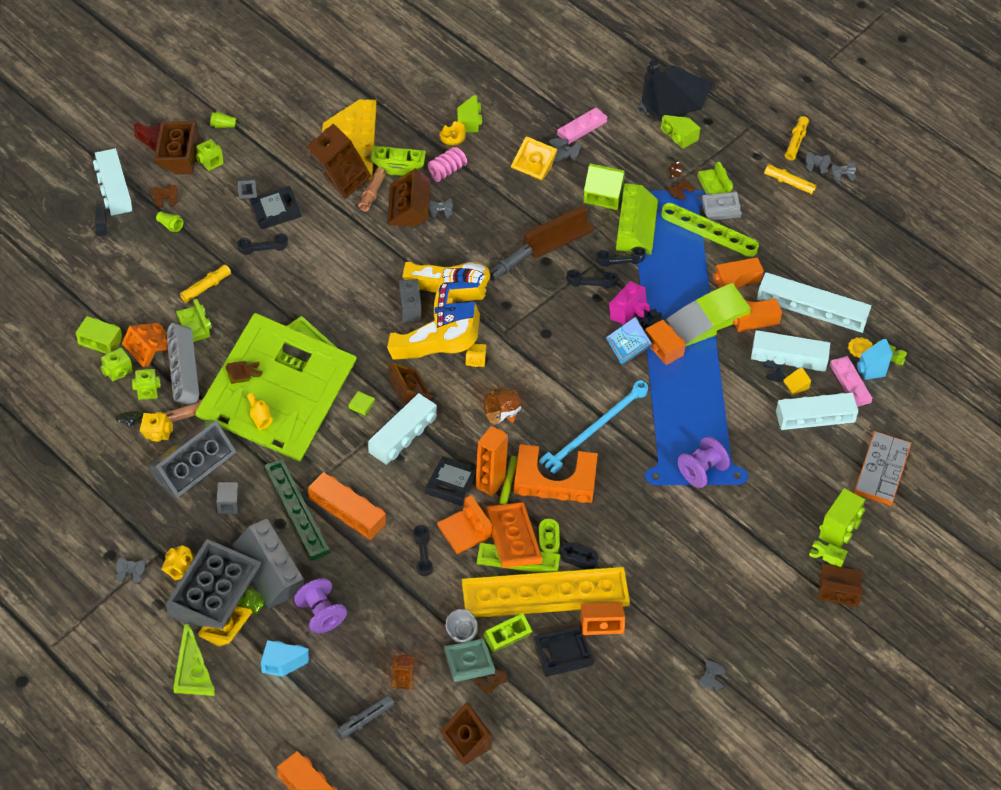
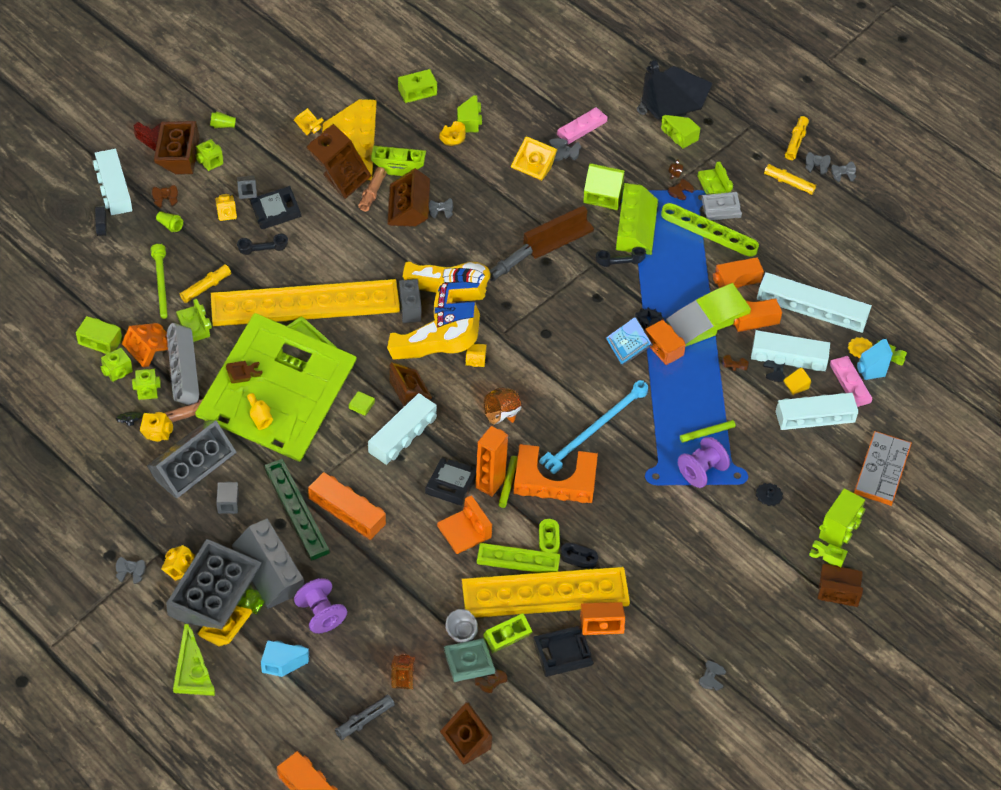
black bar [413,525,434,576] -> none
bright pink piece [428,147,467,182] -> none
orange tile [485,502,542,568] -> none
black bar [566,269,618,288] -> none
dark pink brick [609,281,650,325] -> none
none -> lime piece [151,244,168,319]
none -> yellow plate [211,279,400,326]
none -> yellow bracket [215,194,237,221]
none -> yellow bracket [294,108,324,136]
none -> lime brick [398,69,437,103]
none -> lime bar [680,420,736,443]
none -> reddish brown piece [722,355,749,371]
none -> black piece [756,483,783,506]

